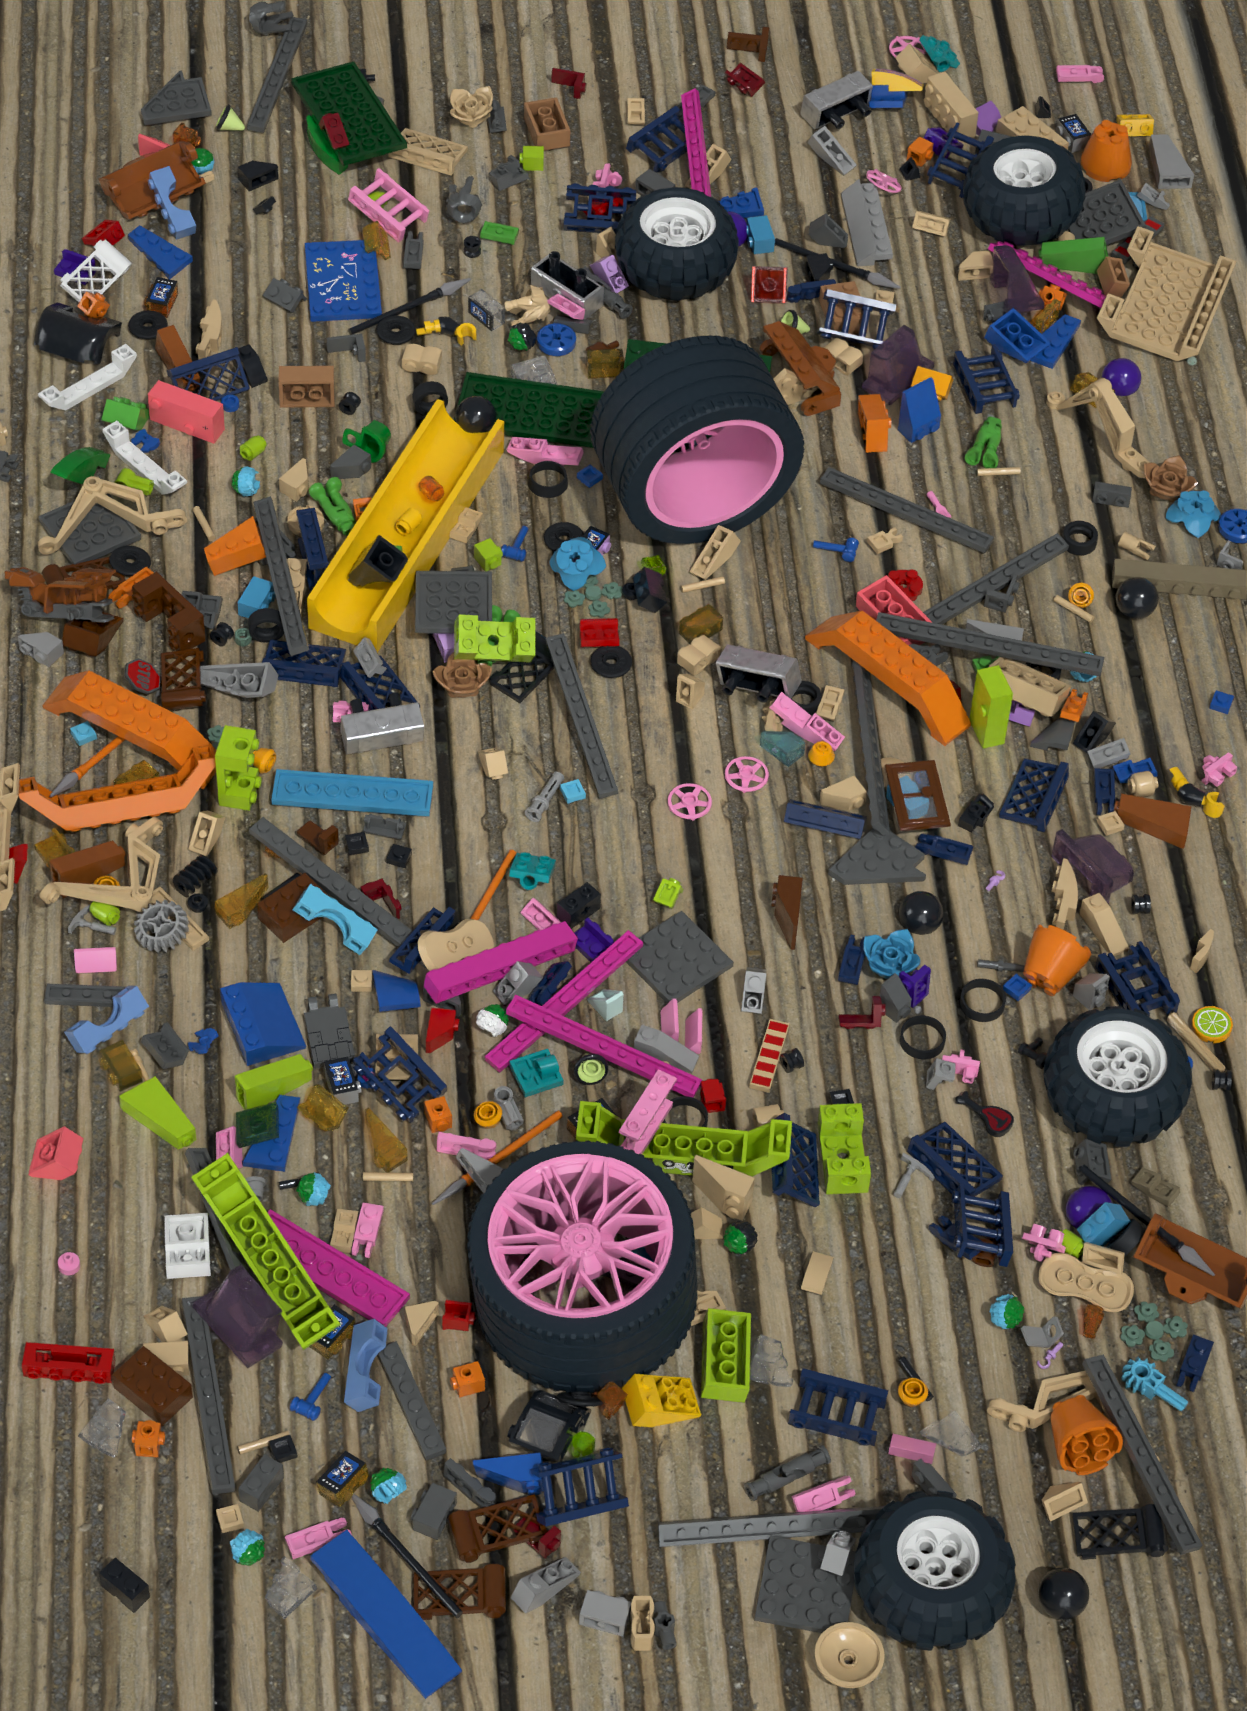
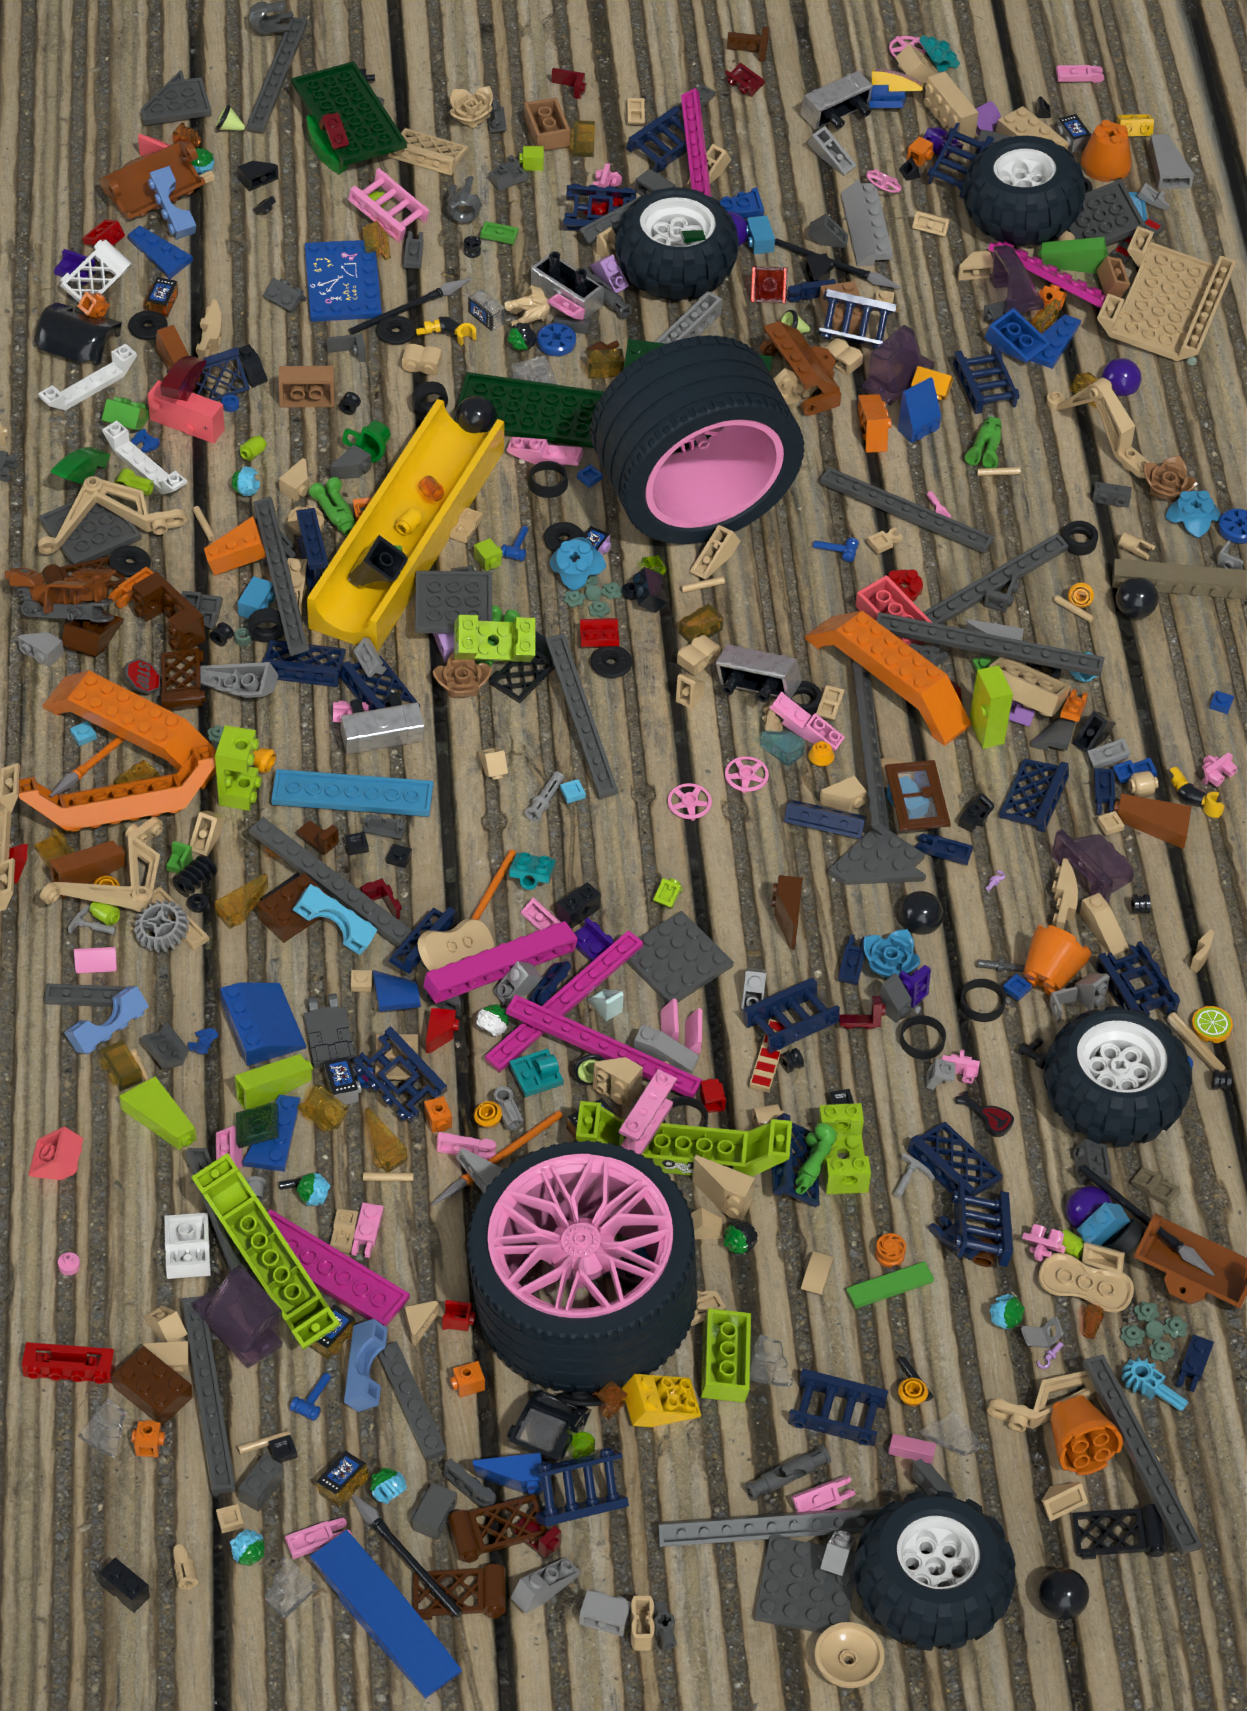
none -> dark red slope [161,356,207,401]
none -> bright green panel [166,841,193,874]
none -> tan hinge [173,1544,198,1589]
none -> clear yellow brick [570,120,595,157]
none -> dark grey tile [580,196,641,245]
none -> tan slope [593,1057,643,1108]
none -> light grey brick [655,291,722,344]
none -> dark green piece [681,230,706,243]
none -> dark blue fence [743,977,840,1053]
none -> bright green piece [796,1123,837,1194]
none -> bright green tile [846,1261,934,1309]
none -> orange wheel [875,1233,906,1268]
none -> light grey bracket [1049,987,1078,1022]

